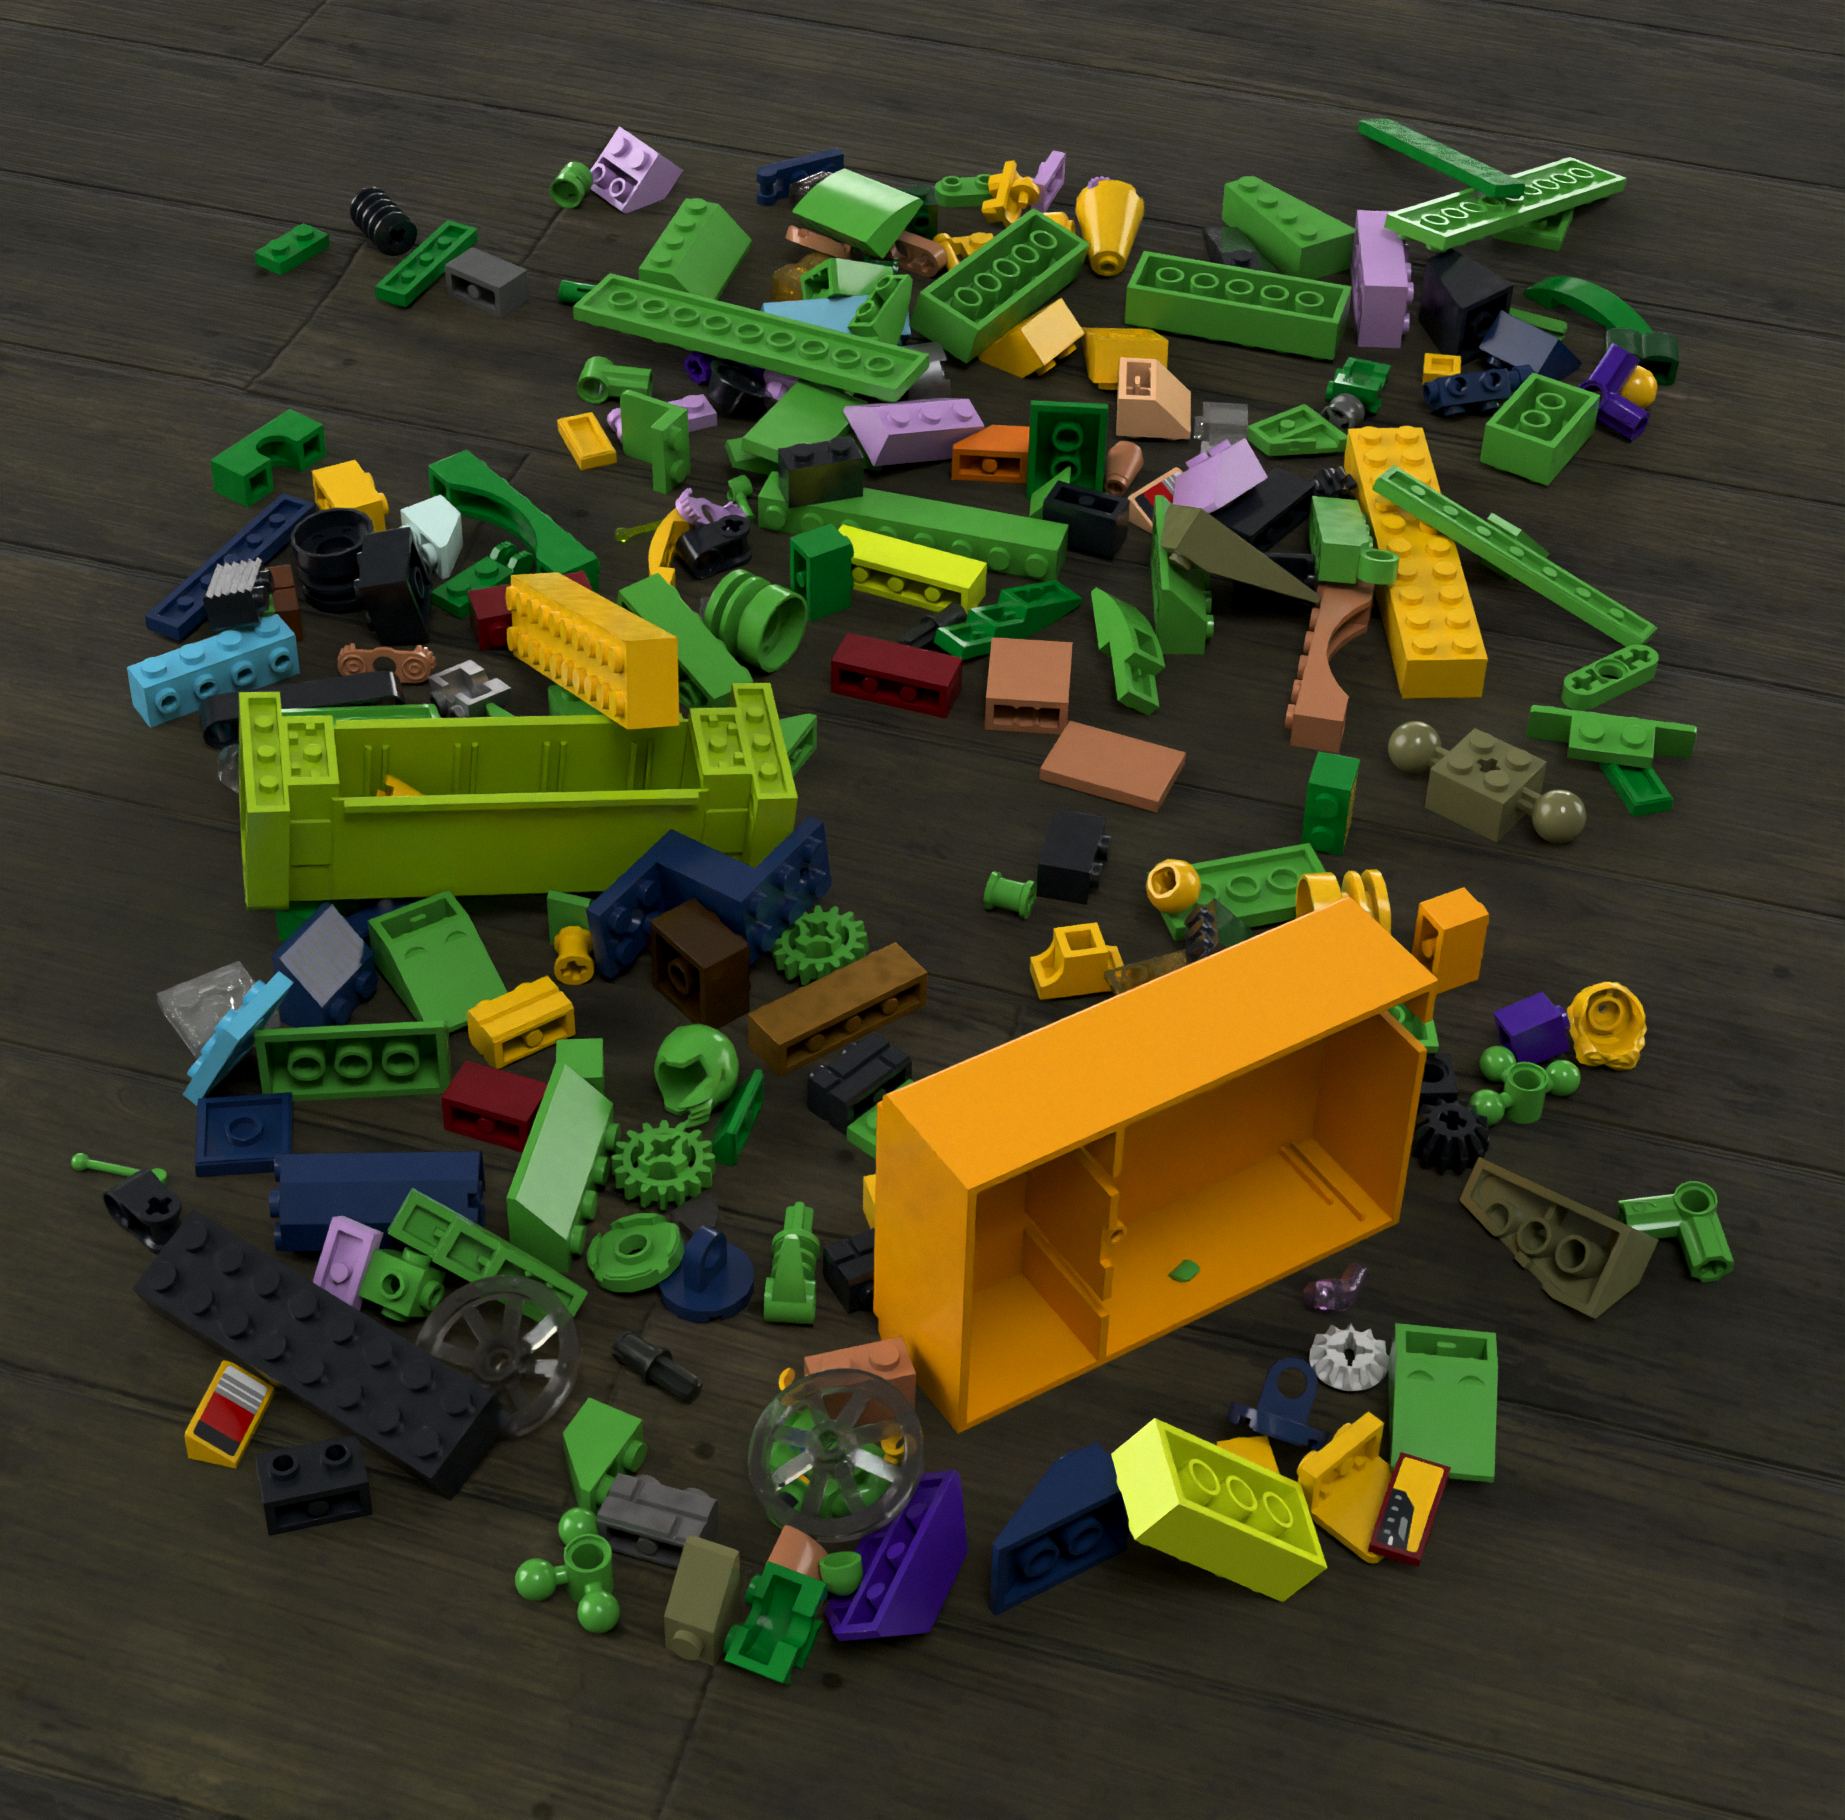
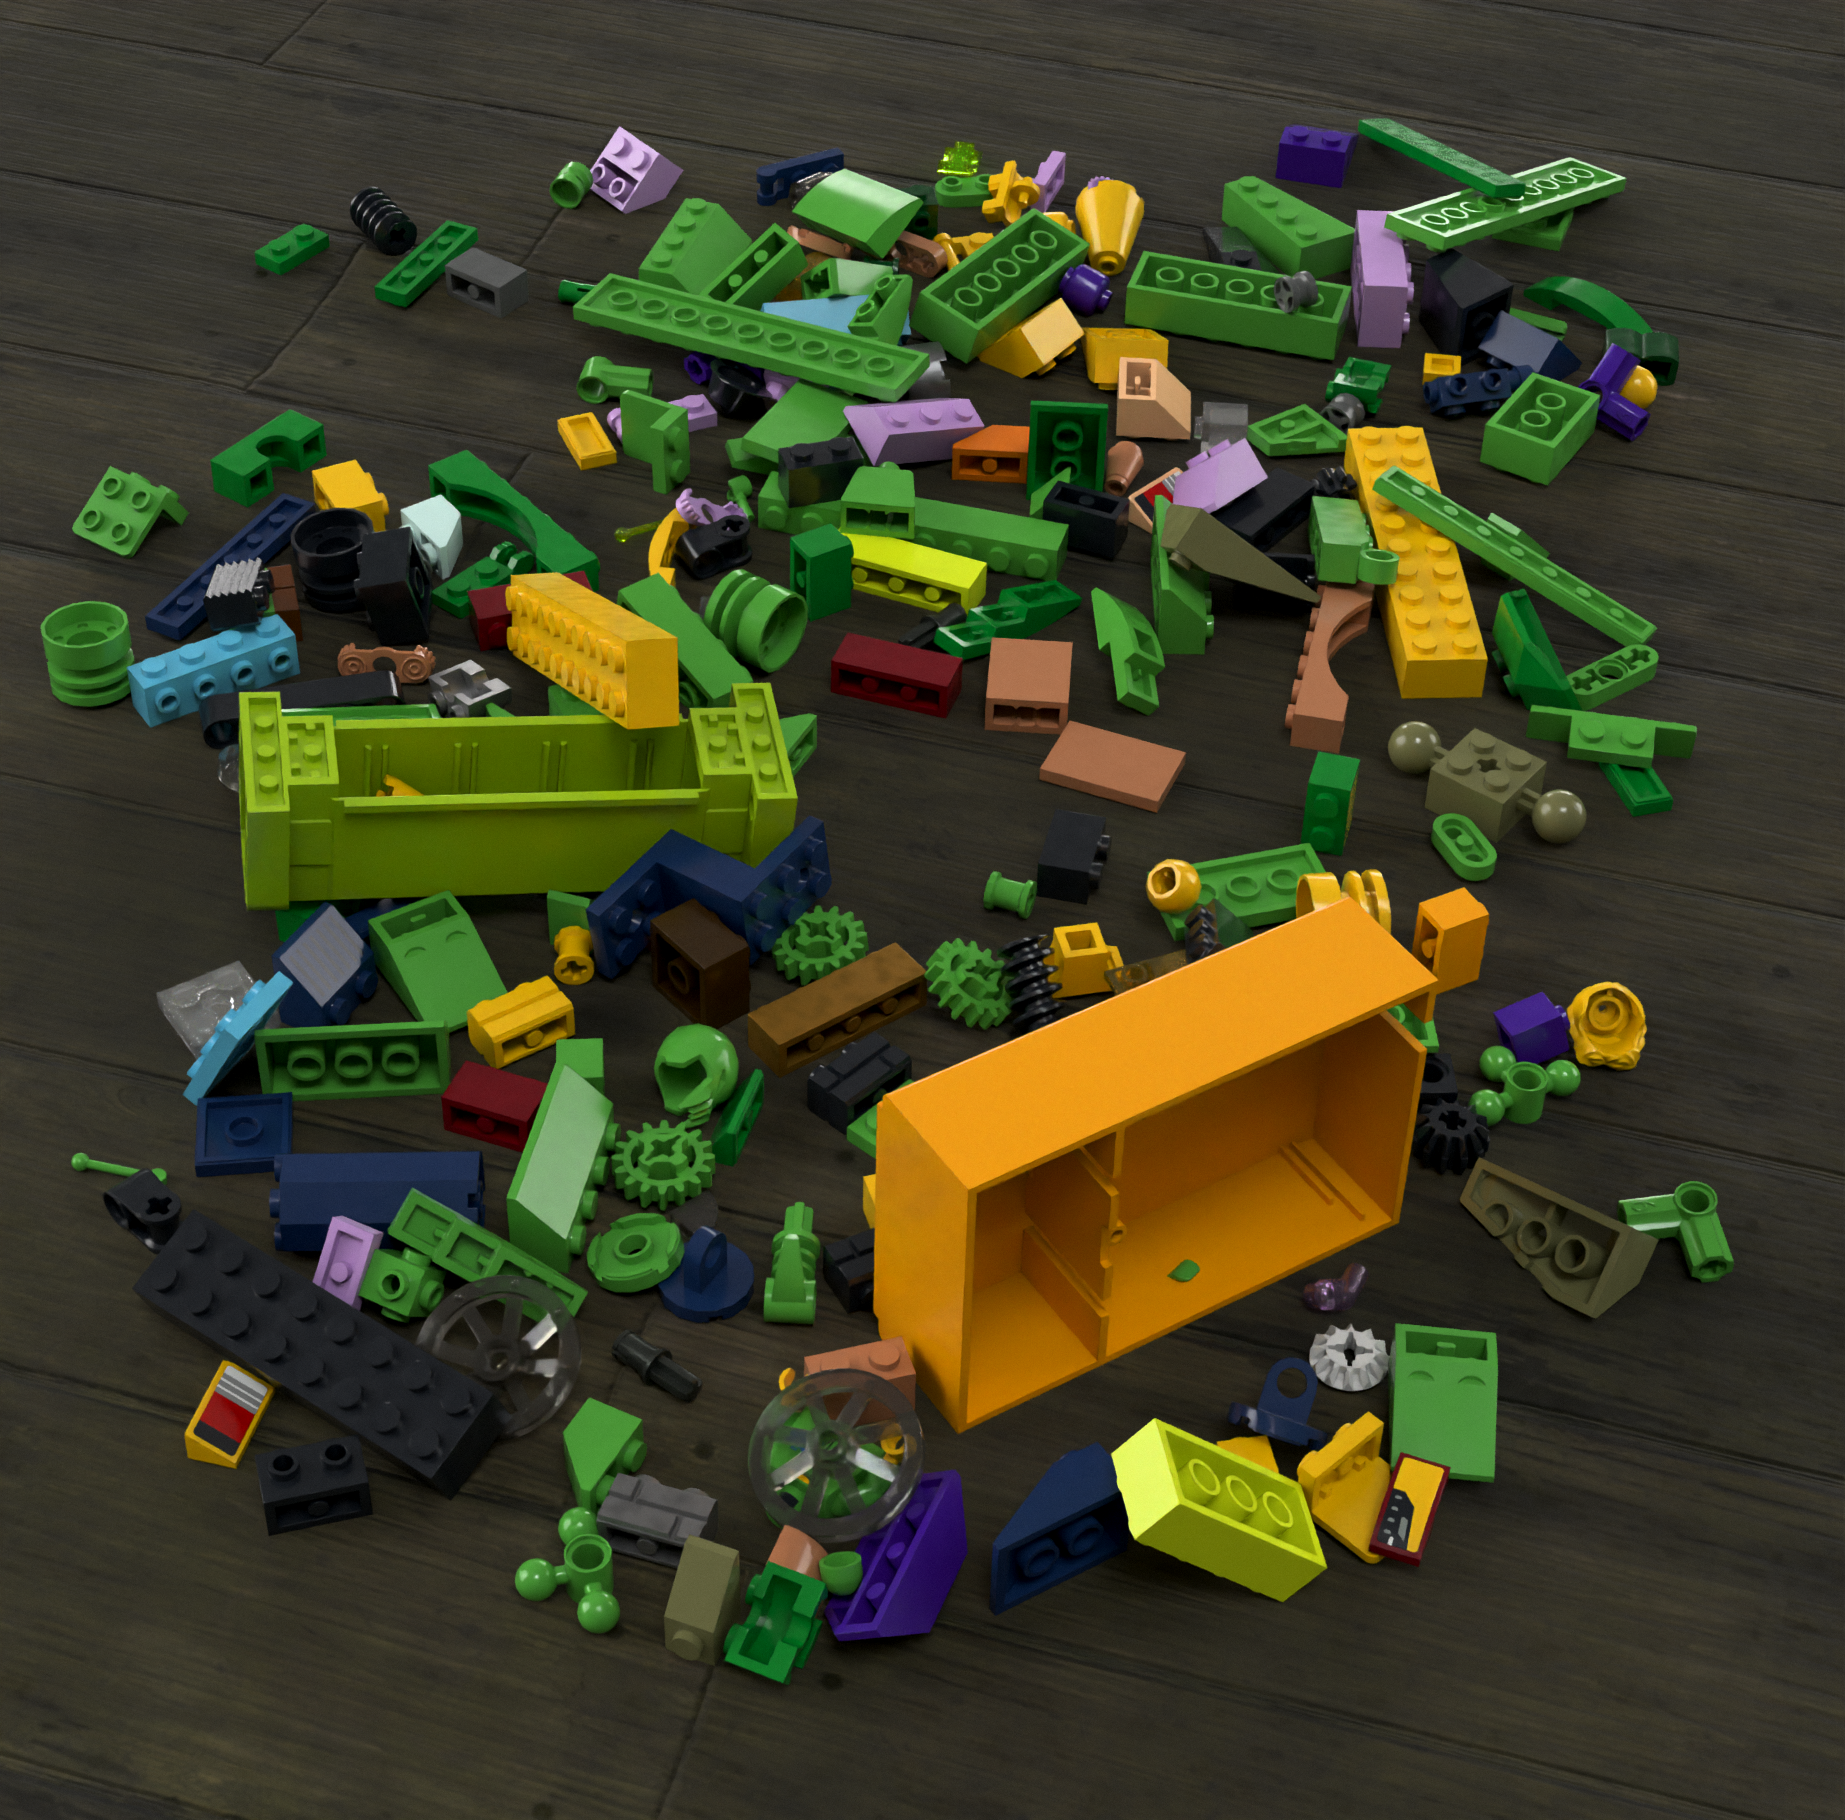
none -> bright green wheel [41,601,135,707]
none -> bright green bracket [72,466,189,559]
none -> bright green brick [698,223,808,311]
none -> bright green torso [840,461,916,540]
none -> bright green gear [924,938,1017,1030]
none -> clear neon green slope [937,141,983,178]
none -> black piece [996,935,1067,1034]
none -> dark purple head [1058,264,1113,316]
none -> dark grey wheel [1274,270,1318,313]
none -> dark purple slope [1276,124,1359,188]
none -> bright green plate [1431,813,1497,881]
none -> green wedge [1492,589,1582,711]

